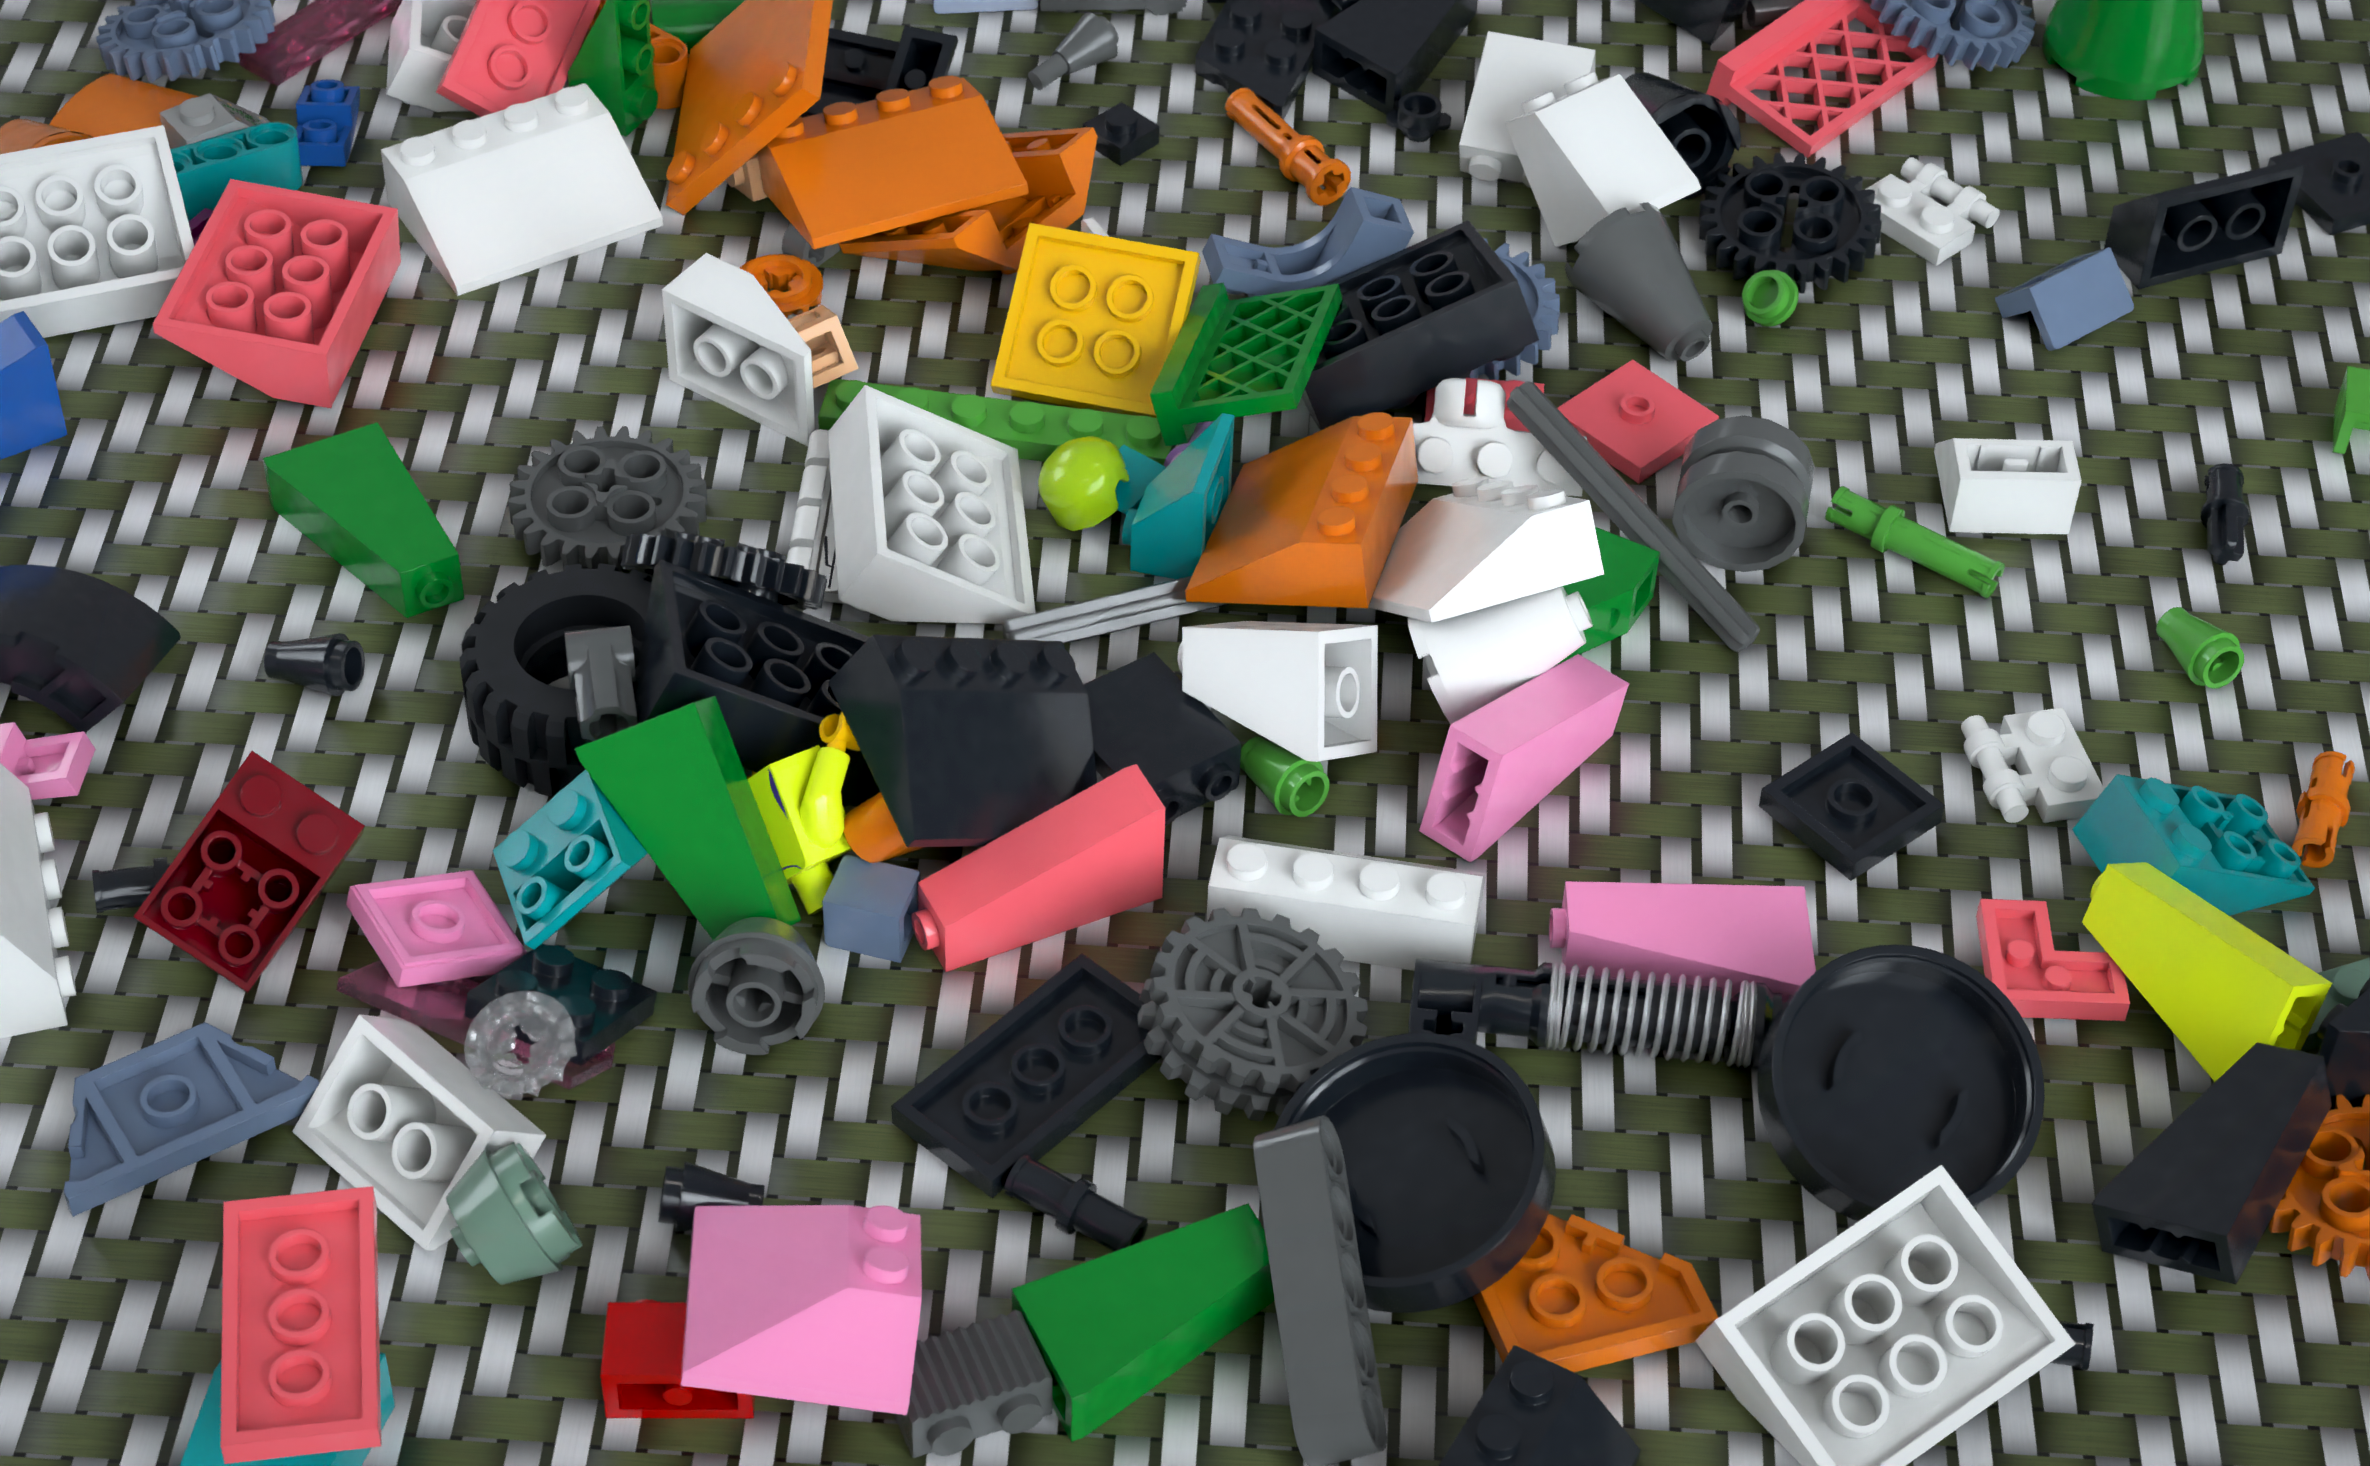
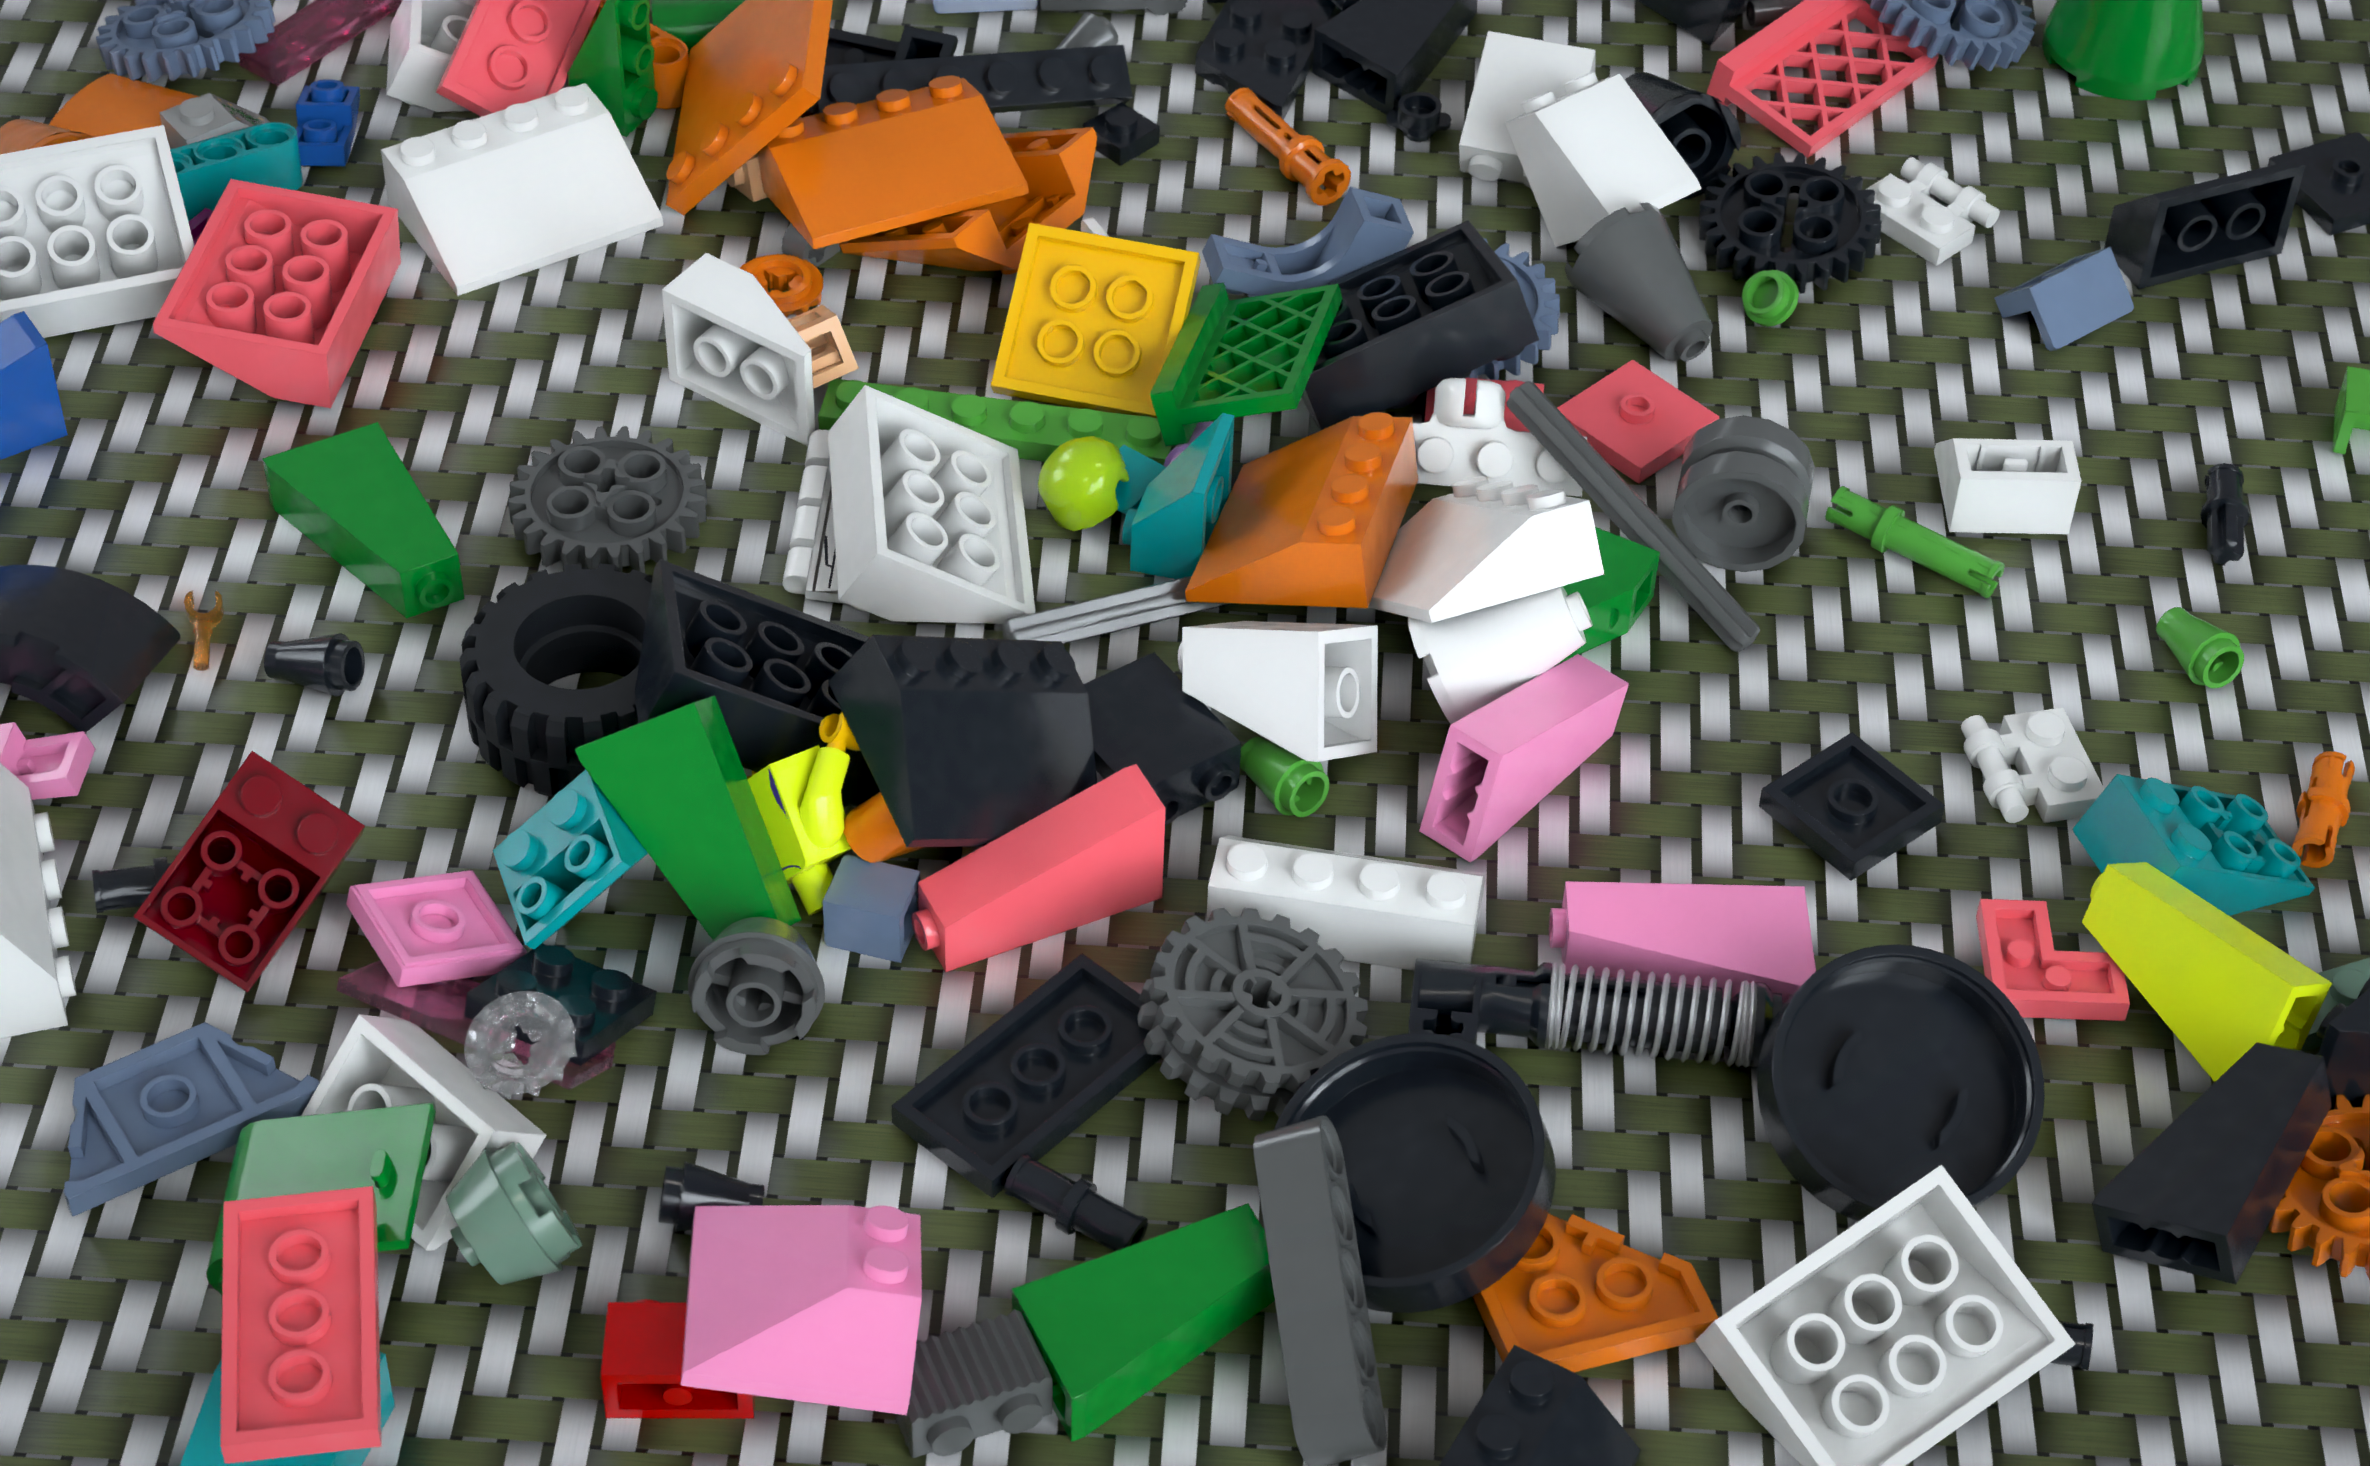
dark grey piece [564,625,637,741] -> none
black gear [621,532,827,610] -> none
none -> clear orange hand [184,590,224,671]
none -> door [206,1103,436,1295]
none -> black plate [812,45,1133,115]

